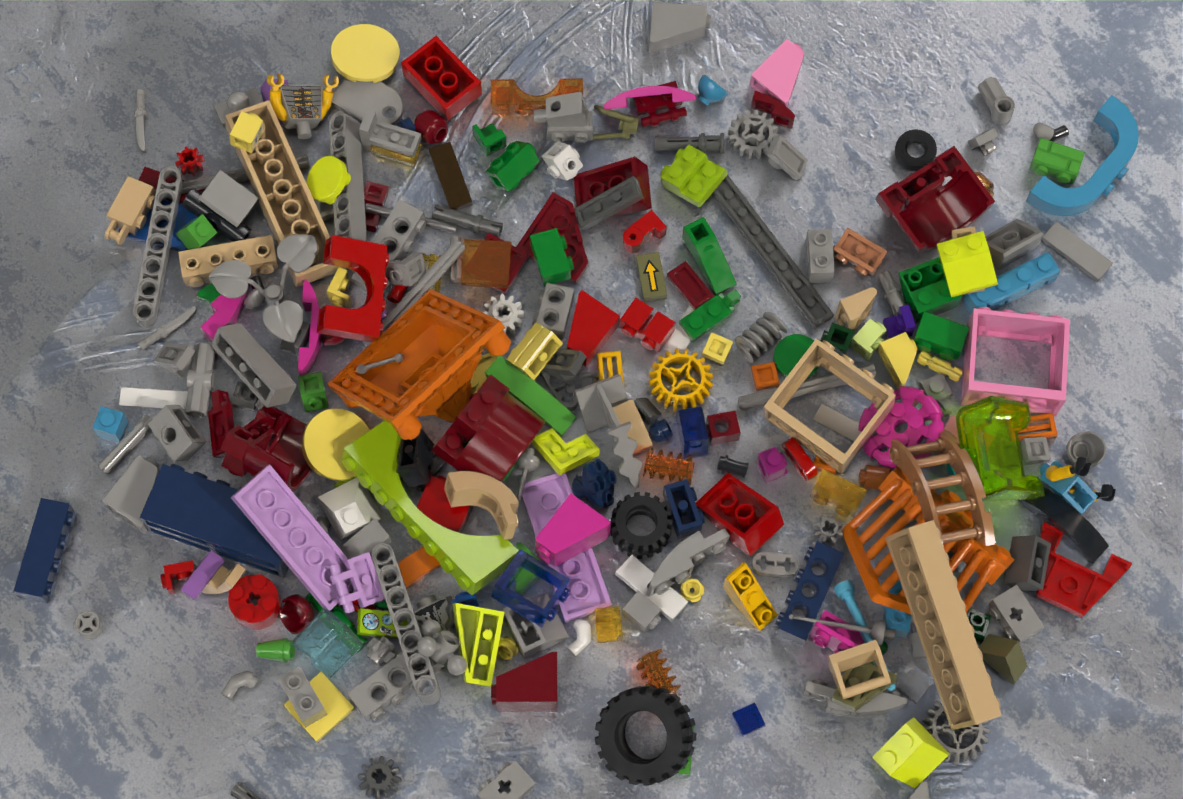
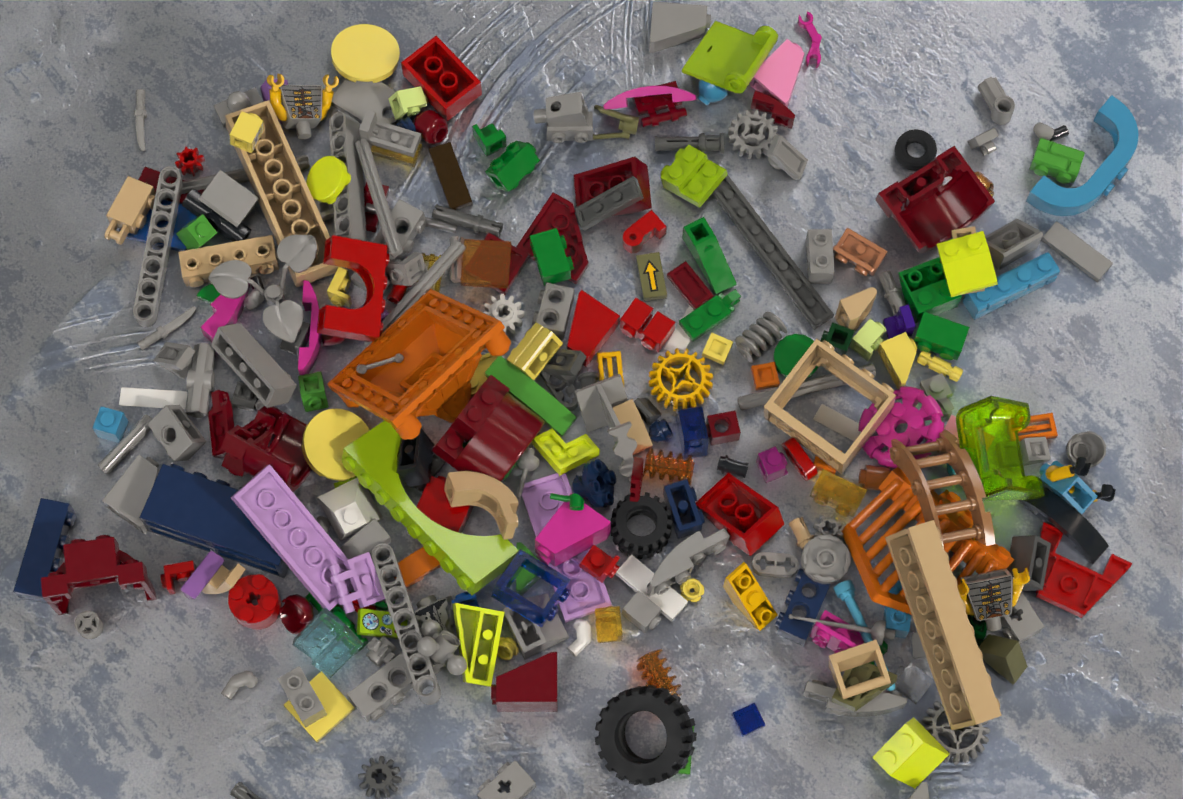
bright green cone [256,638,295,663] -> none
clear orange arch [491,78,583,117] -> none
white brick [542,142,583,181] -> none
bright pink window [961,307,1070,416] -> none
none -> dark red piece [41,535,157,615]
none -> light grey axle [355,138,403,257]
none -> yellowish green brick [388,86,428,120]
none -> green hand [550,493,584,511]
none -> red bracket [579,545,621,583]
none -> dark red tile [630,457,644,502]
none -> lime door [682,21,778,93]
none -> tan pin [789,517,814,550]
none -> dark pink piece [798,12,822,68]
none -> light grey tile [801,535,851,584]
none -> torso [957,568,1030,631]

